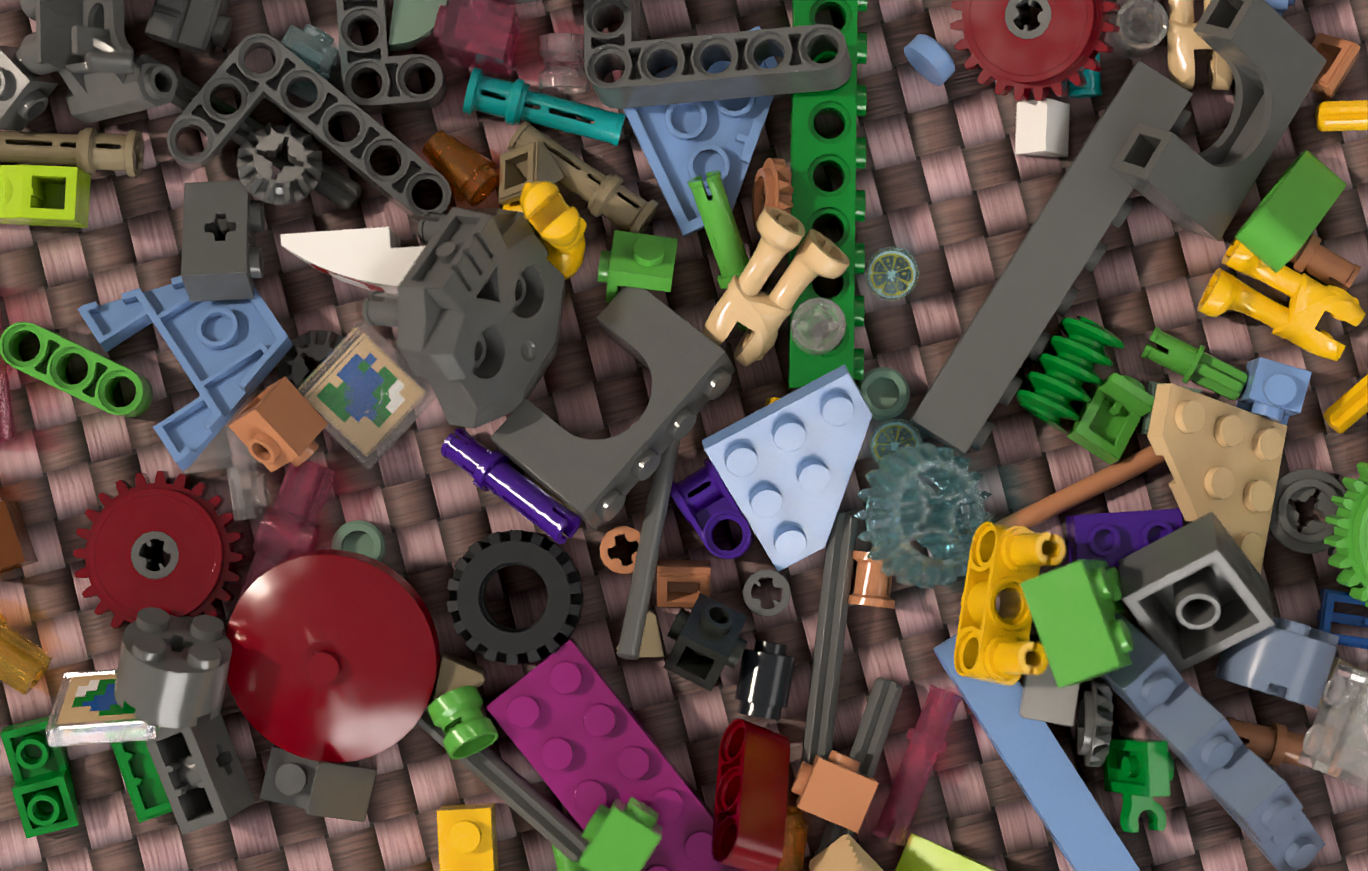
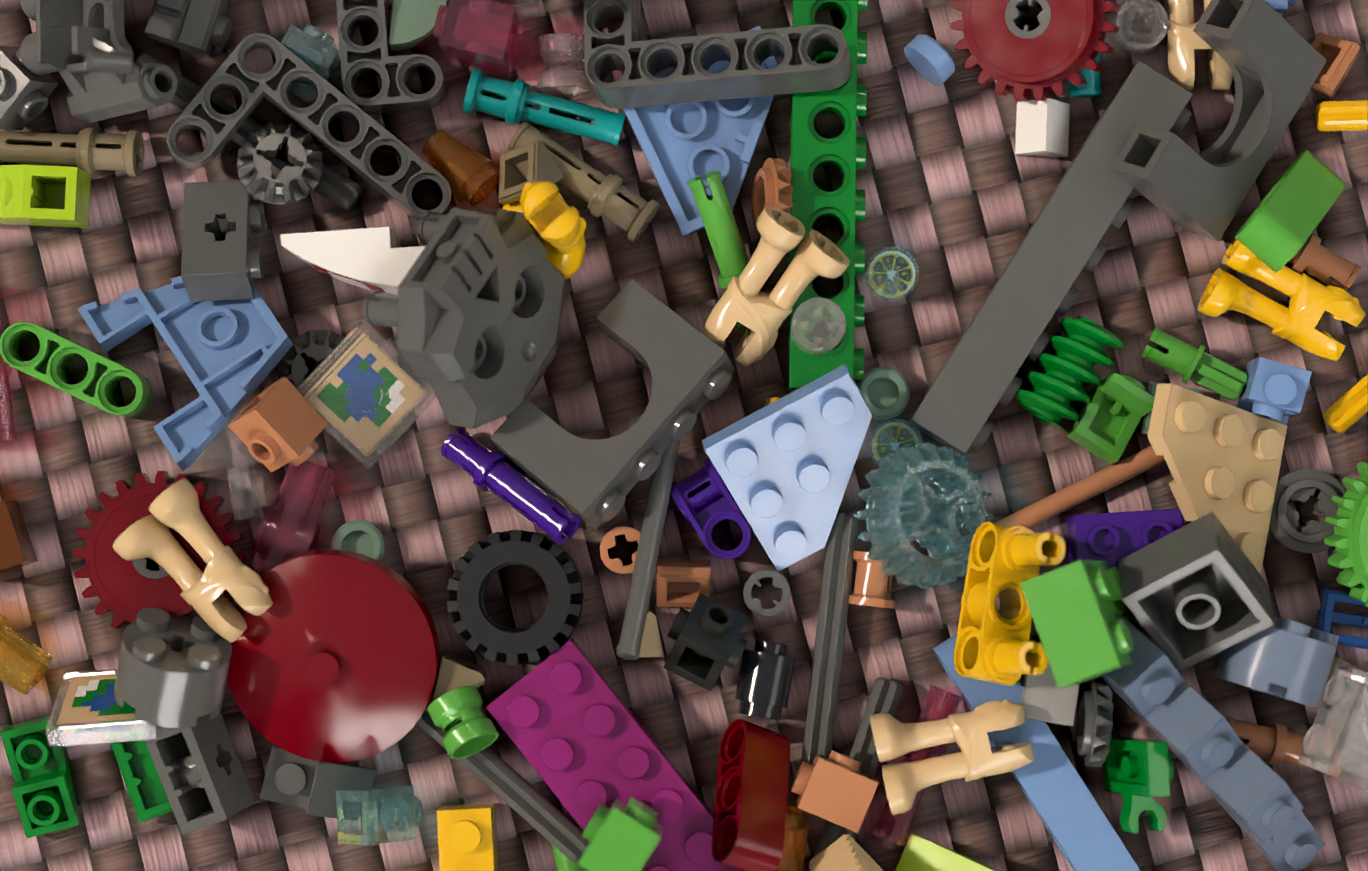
bright green bracket [597,230,678,303] -> none
none -> tan piece [113,478,273,643]
none -> clear light blue brick [336,784,423,846]
none -> tan piece [870,699,1035,815]

